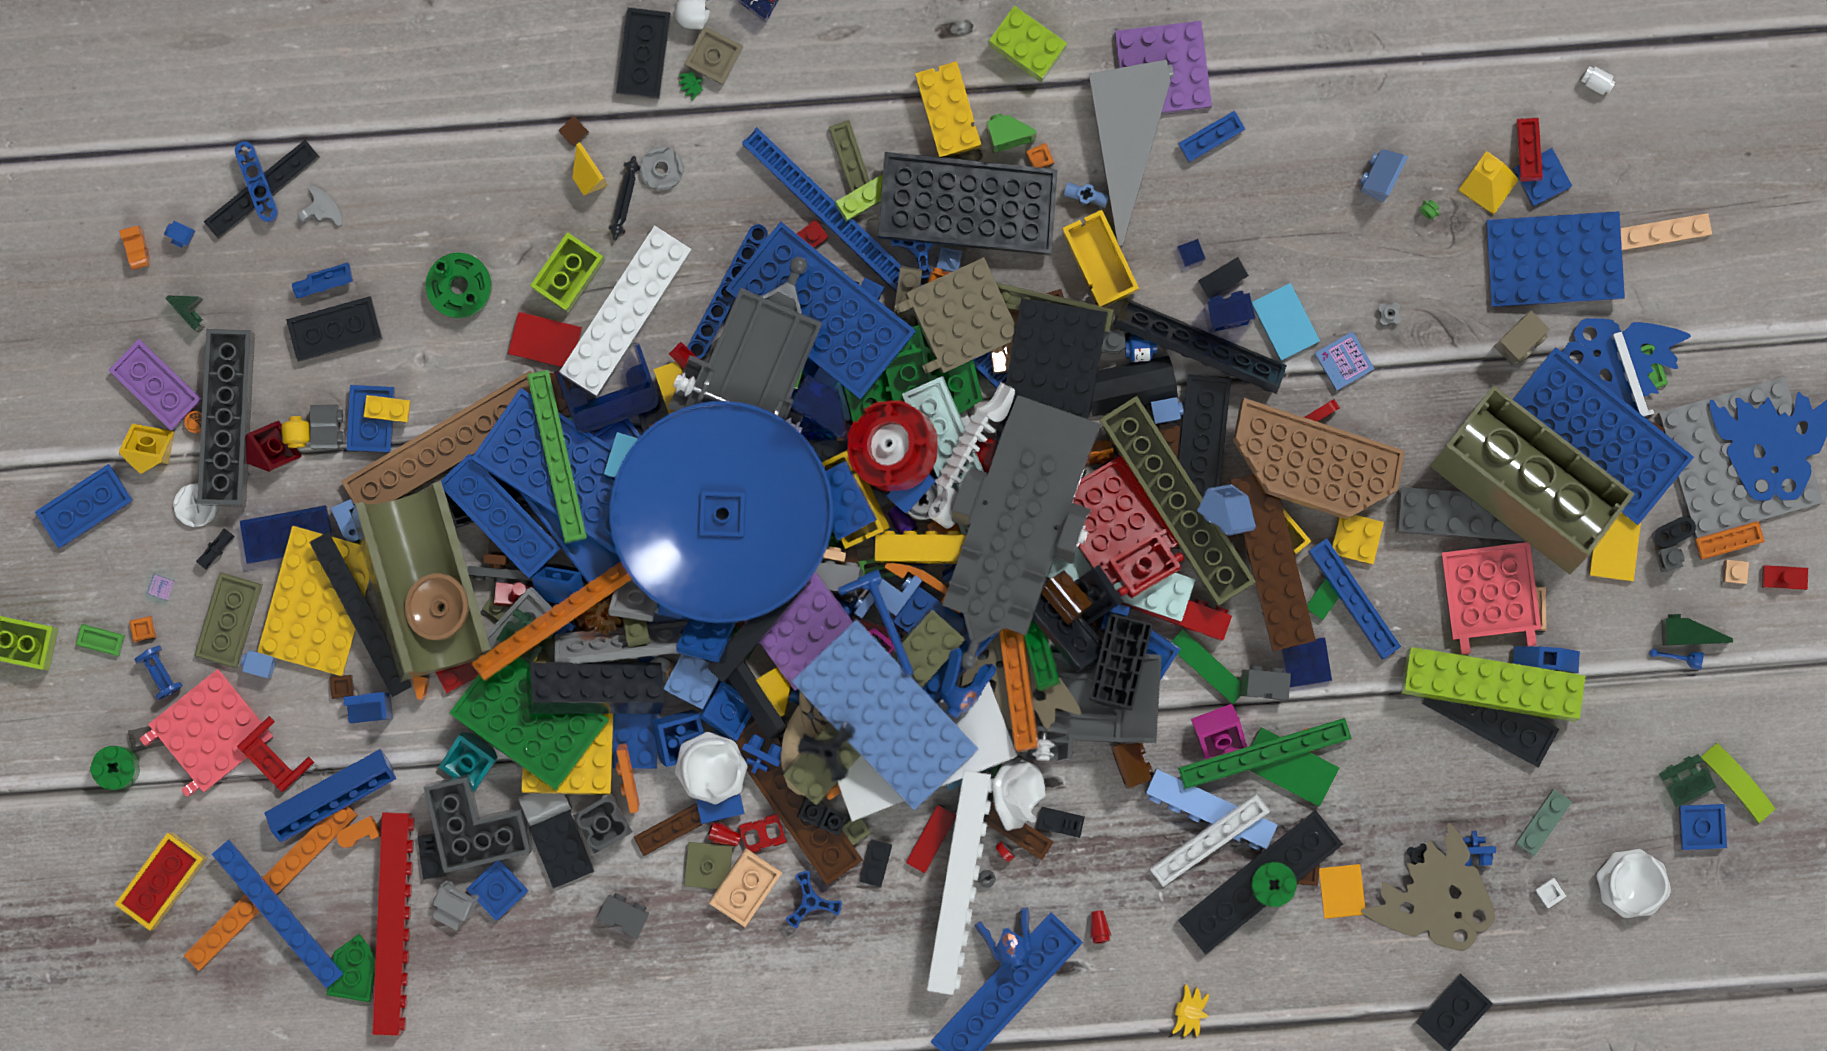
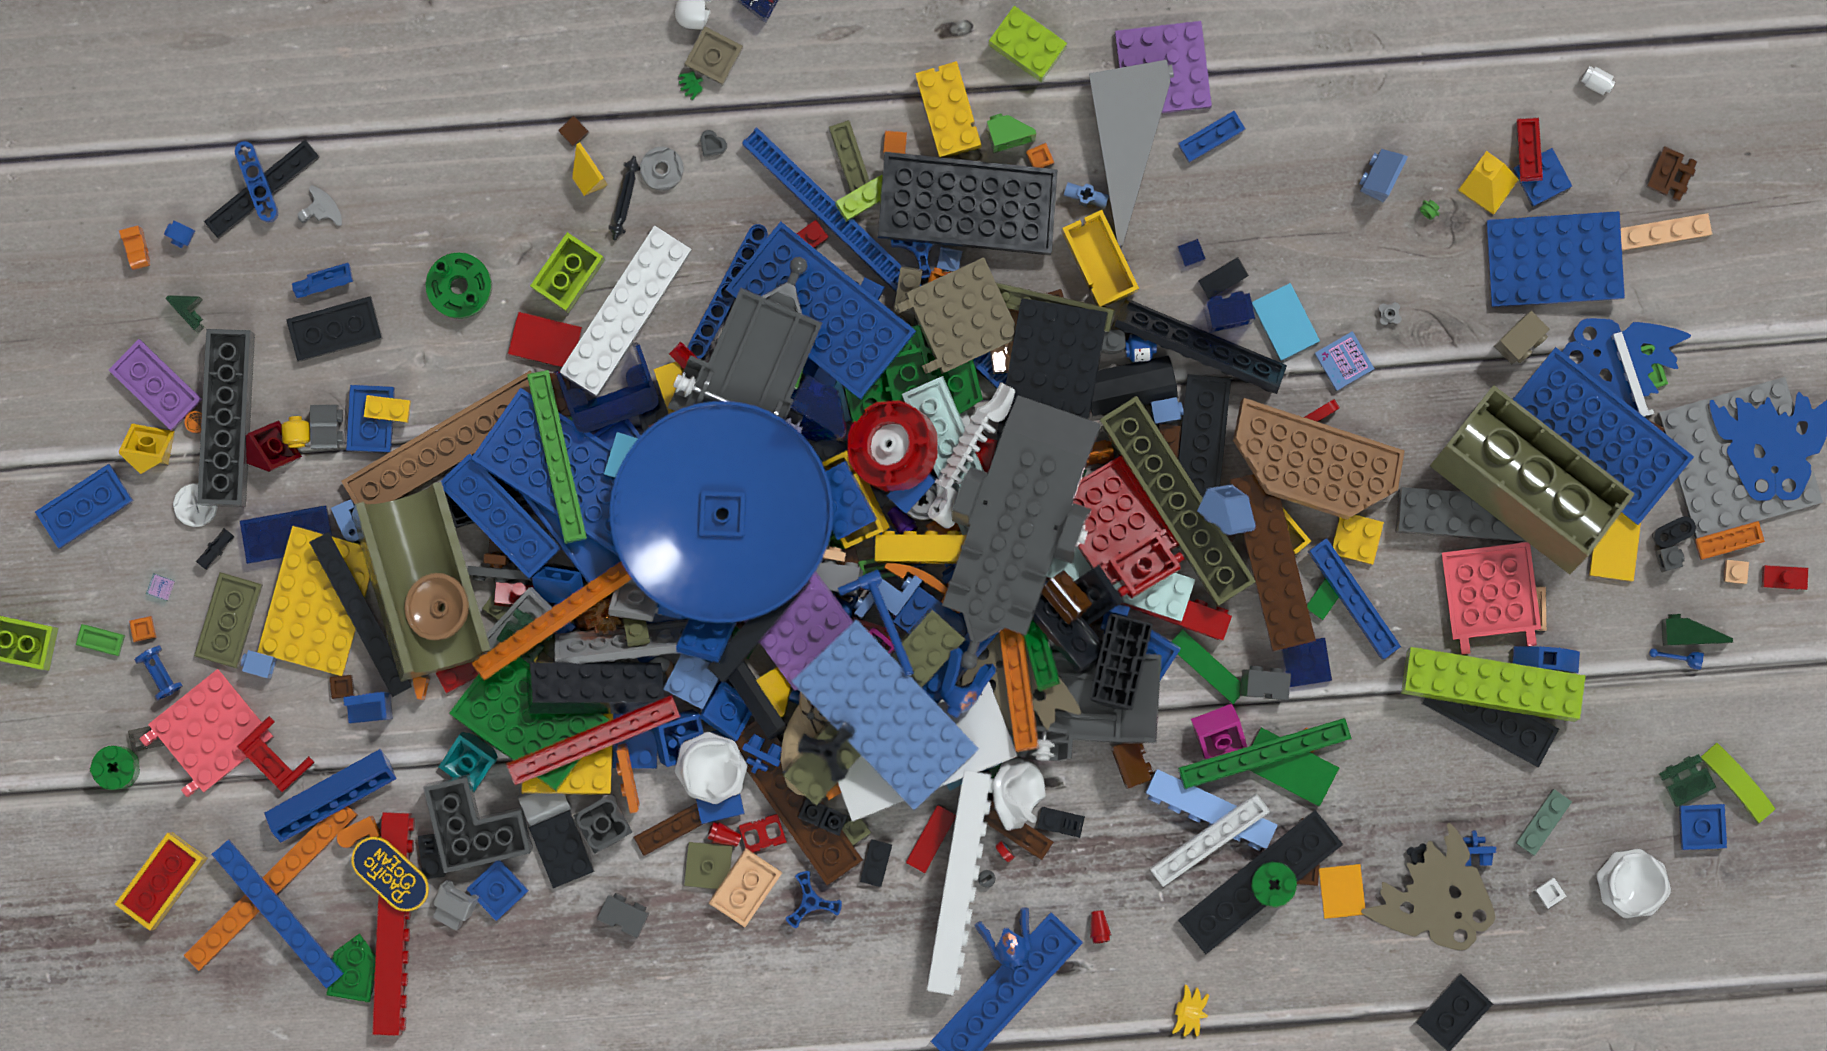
black plate [616,7,671,99] -> none
none -> tile [352,837,429,911]
none -> tile [506,695,680,785]
none -> dark grey tile [701,130,727,157]
none -> orange tile [883,131,907,154]
none -> reddish brown plate [1646,146,1697,202]

